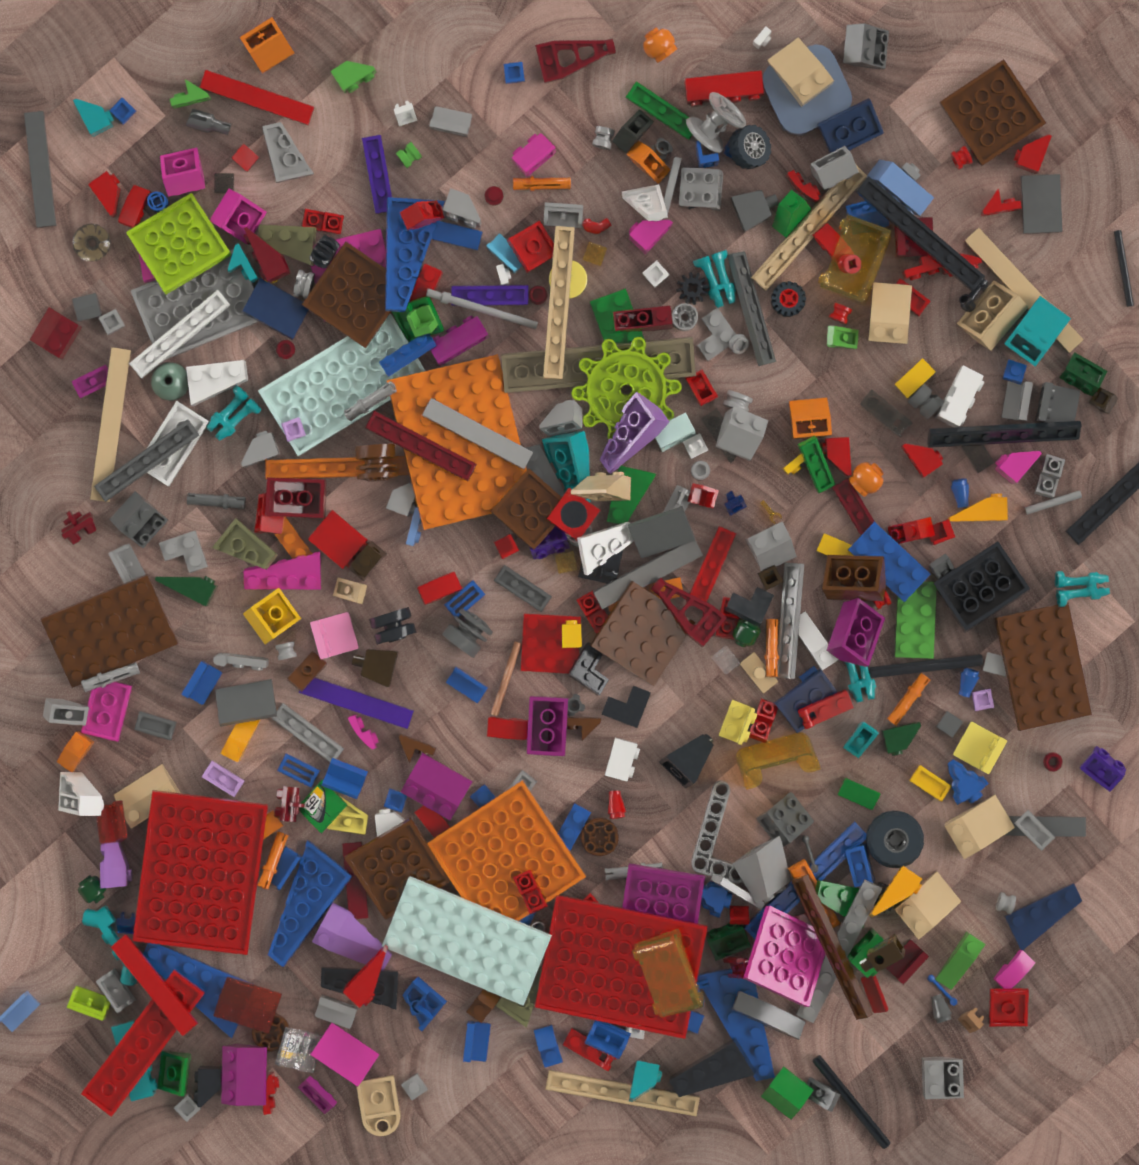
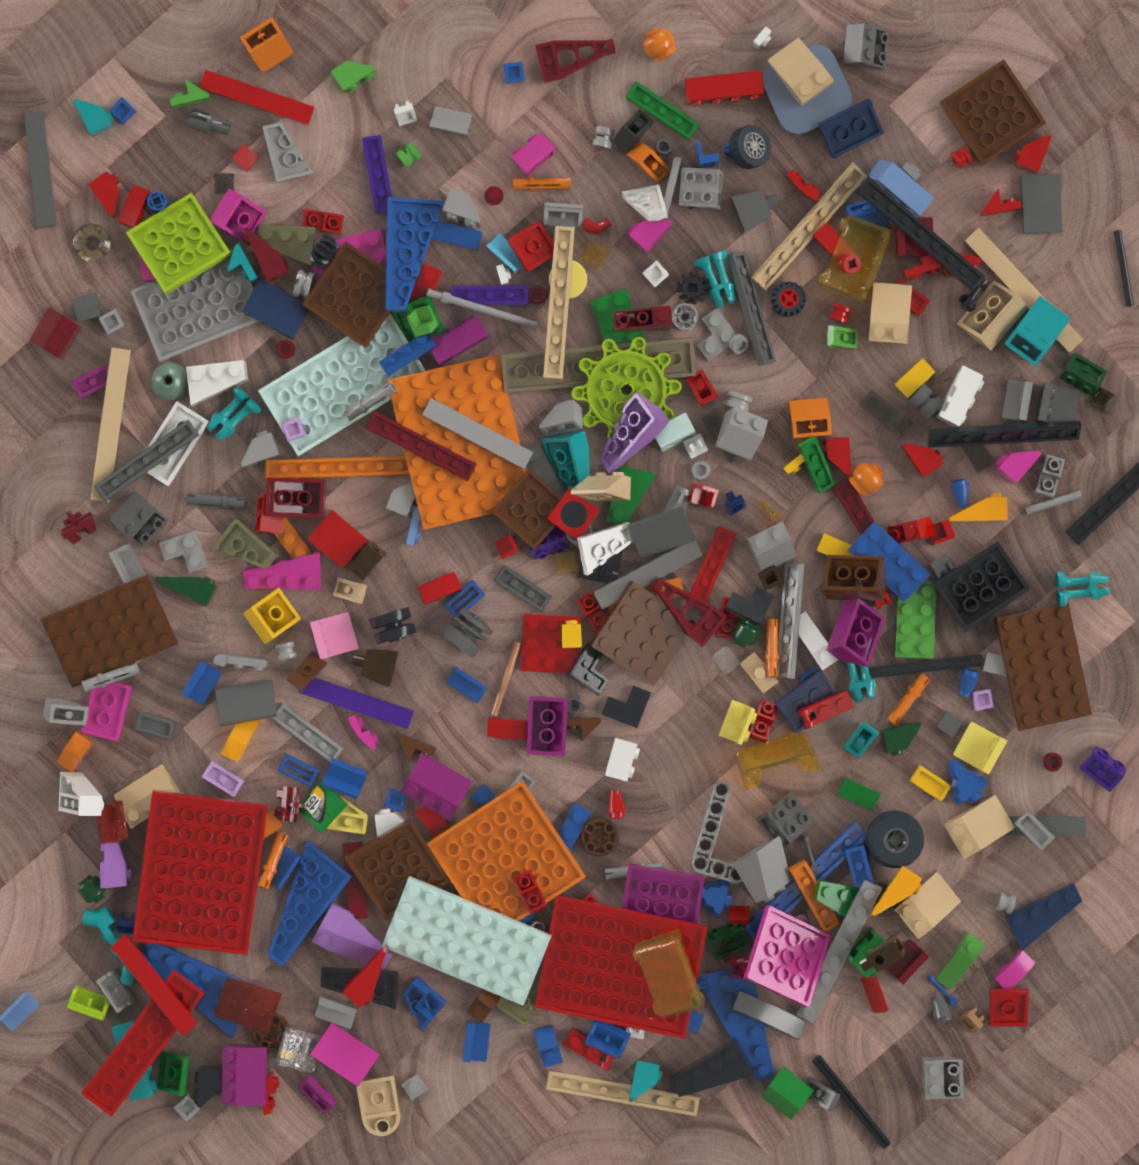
white tile [129,290,230,378] -> none
dark pink slope [160,147,205,197] -> none
reddish brown wheel [355,444,397,482] -> none
red slope [400,200,445,230] -> none
black slope [659,734,714,789] -> none
light grey piece [686,92,746,153] -> none
light grey tile [711,874,765,910] -> none
green slope [772,190,812,238] -> none
reddish brown plate [791,875,873,1020] -> none
light grey slope [811,146,859,190] -> none
blue plate [1002,359,1027,385] -> none

